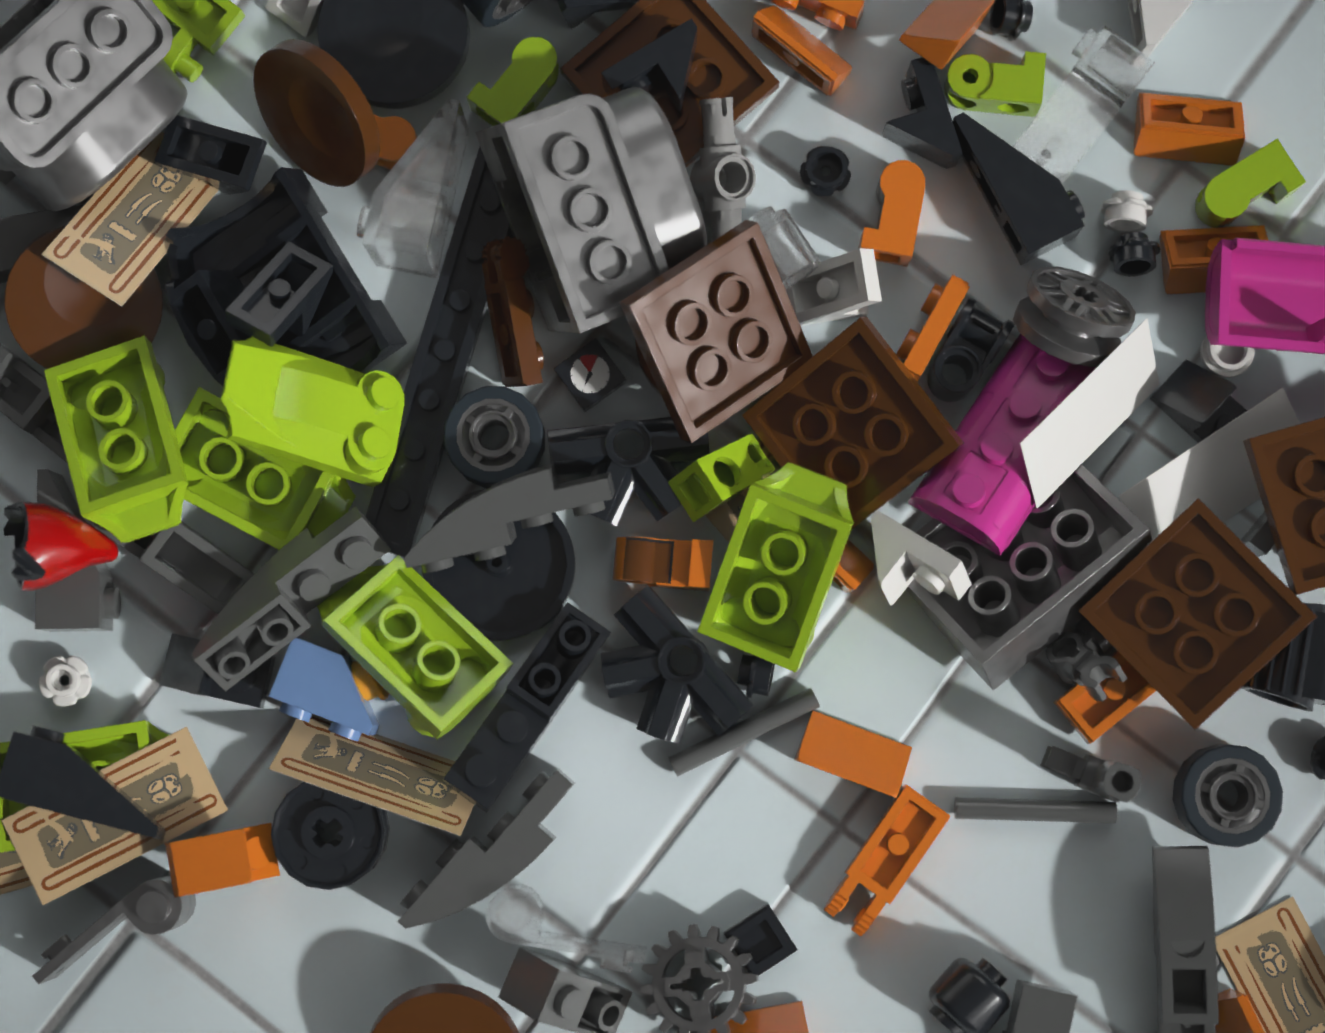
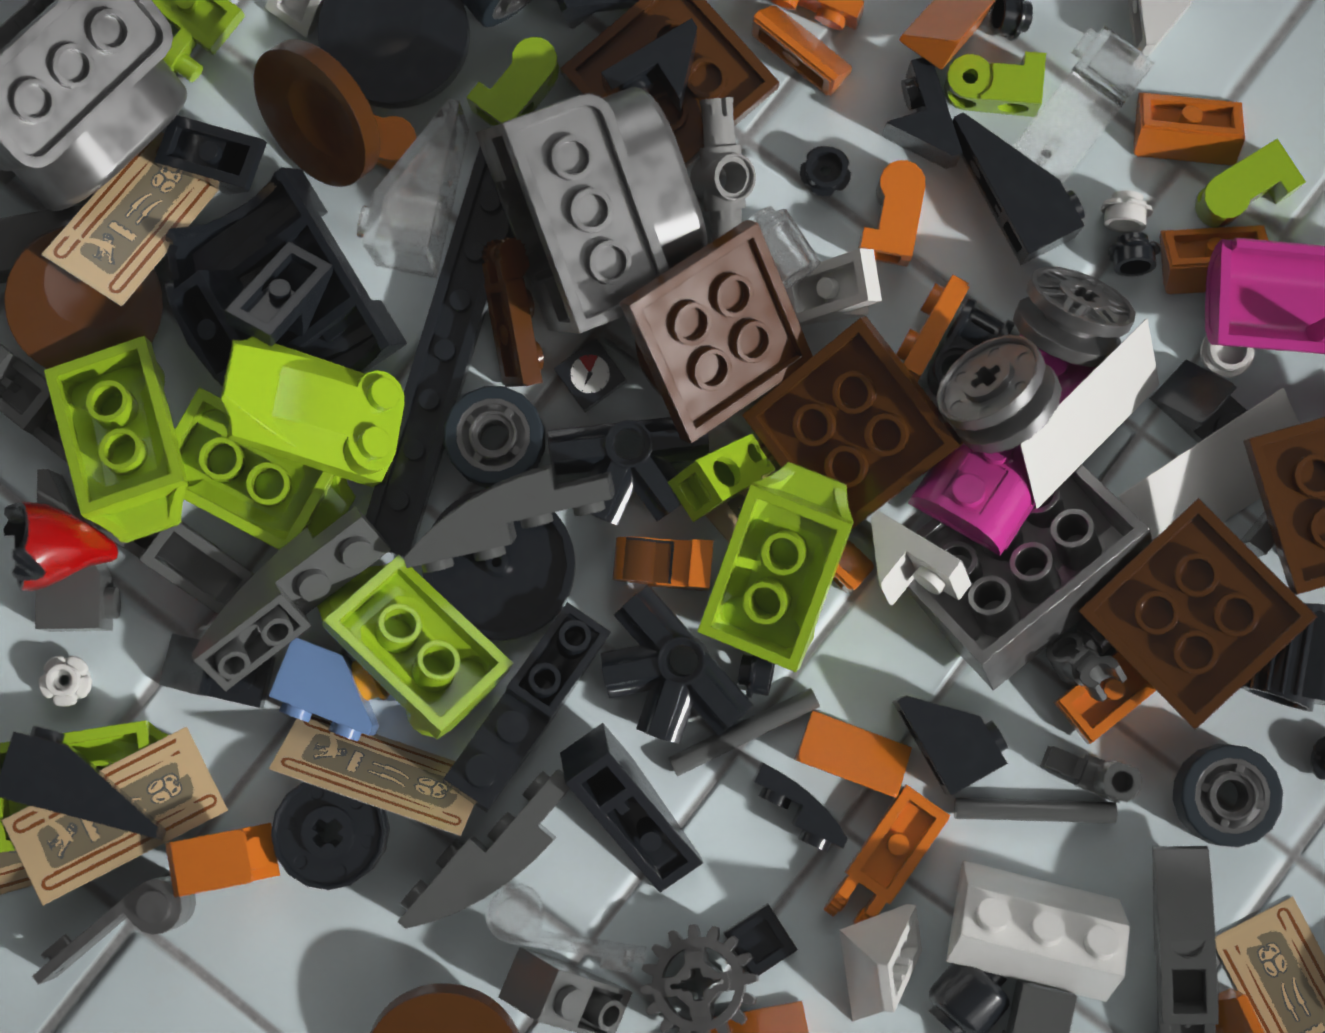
none -> black slope [560,723,703,893]
none -> black slope [753,762,848,852]
none -> white slope [839,904,922,1021]
none -> black slope [892,696,1008,796]
none -> flat silver wheel [936,335,1062,454]
none -> white slope [946,860,1130,1002]

